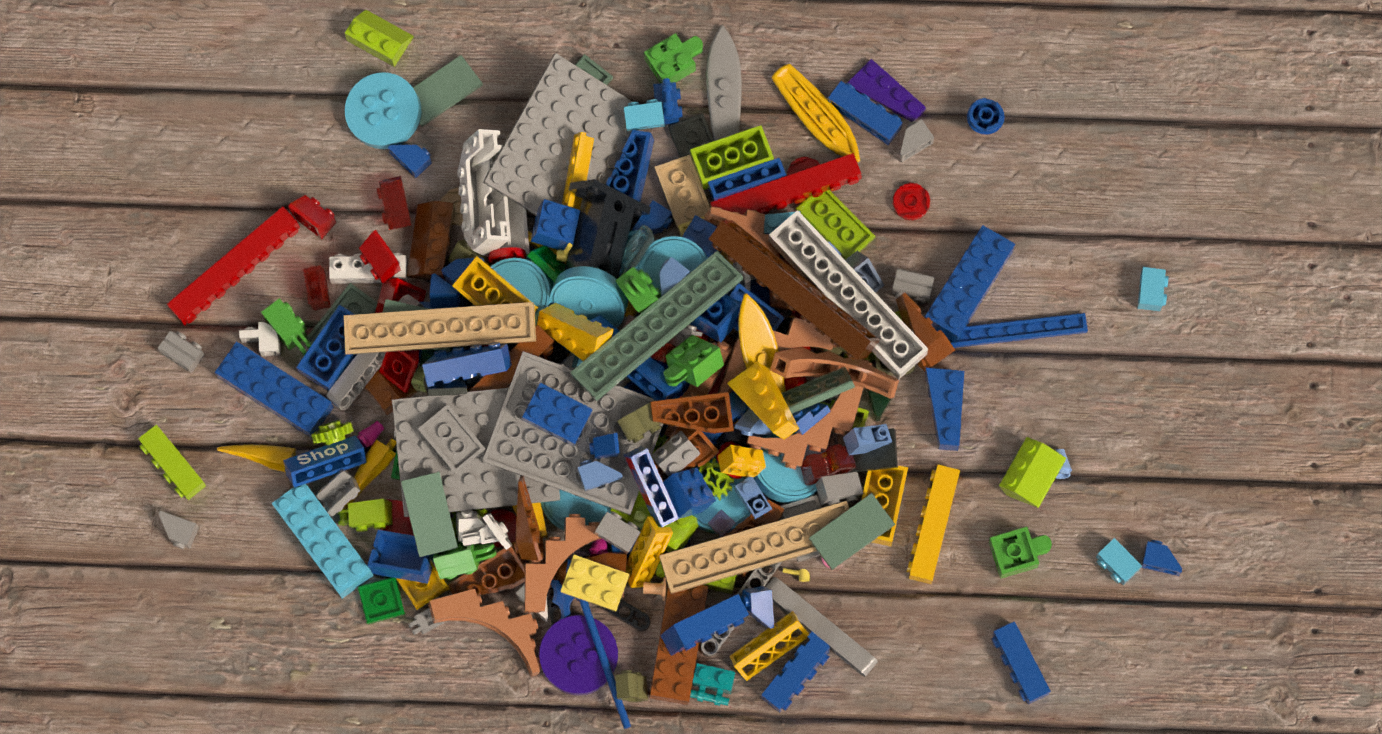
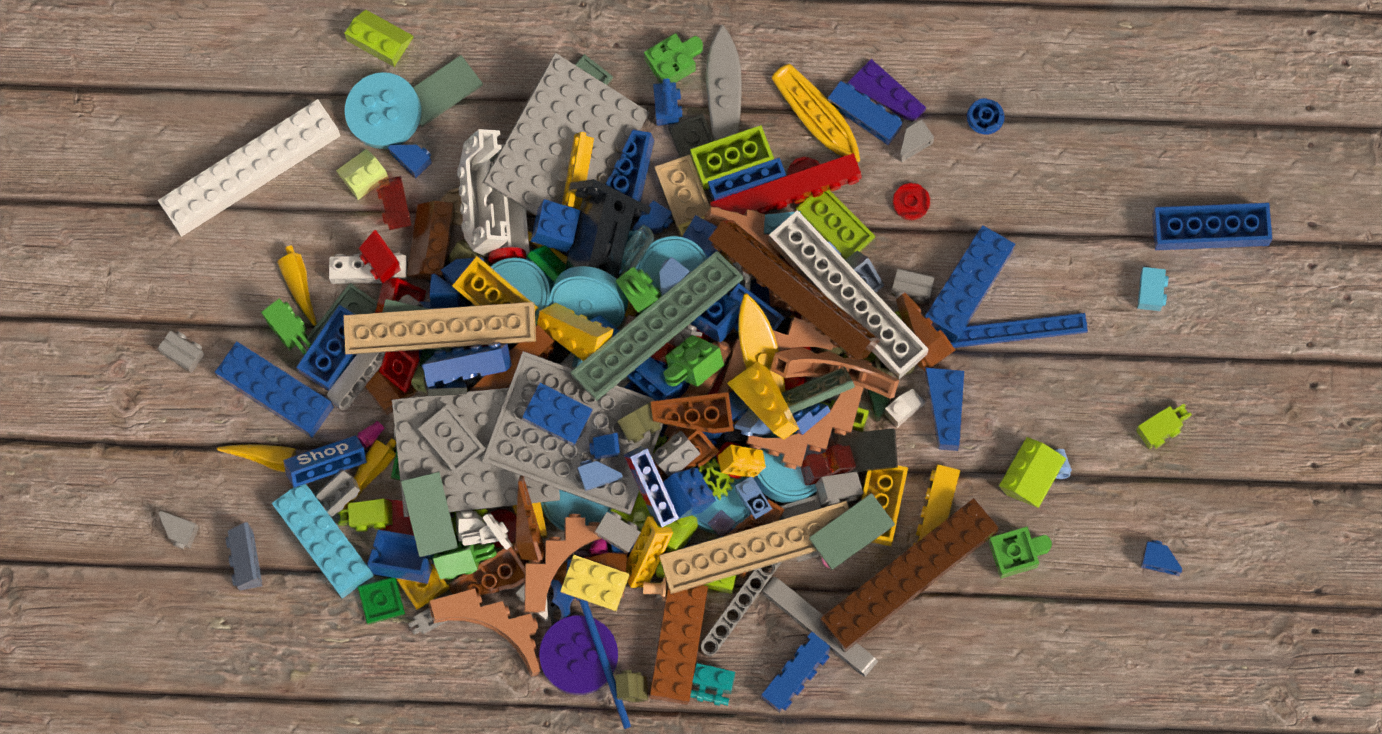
lime brick [138,424,206,500] -> none
red brick [167,207,300,326] -> none
white brick [239,322,281,357] -> none
red slope [288,195,336,239] -> none
clear red brick [303,265,331,311] -> none
lime gear [311,420,353,445] -> none
light yellow hand [556,243,572,262] -> none
black beam [600,599,650,632] -> none
medium azure brick [624,99,665,132] -> none
blue wedge [660,594,749,656] -> none
yellow fence [730,611,809,681] -> none
slope [741,586,774,629] -> none
light yellow hand [783,568,810,582] -> none
medium blue slope [843,424,892,455] -> none
blue brick [991,621,1051,705] -> none
medium azure brick [1096,538,1142,585] -> none
none -> white brick [158,99,340,237]
none -> sand blue slope [225,522,263,591]
none -> yellow piece [277,245,317,326]
none -> yellowish green slope [336,149,389,200]
none -> reddish brown brick [820,498,999,652]
none -> white slope [884,389,926,428]
none -> lime brick [1136,404,1192,449]
none -> blue brick [1152,203,1272,251]

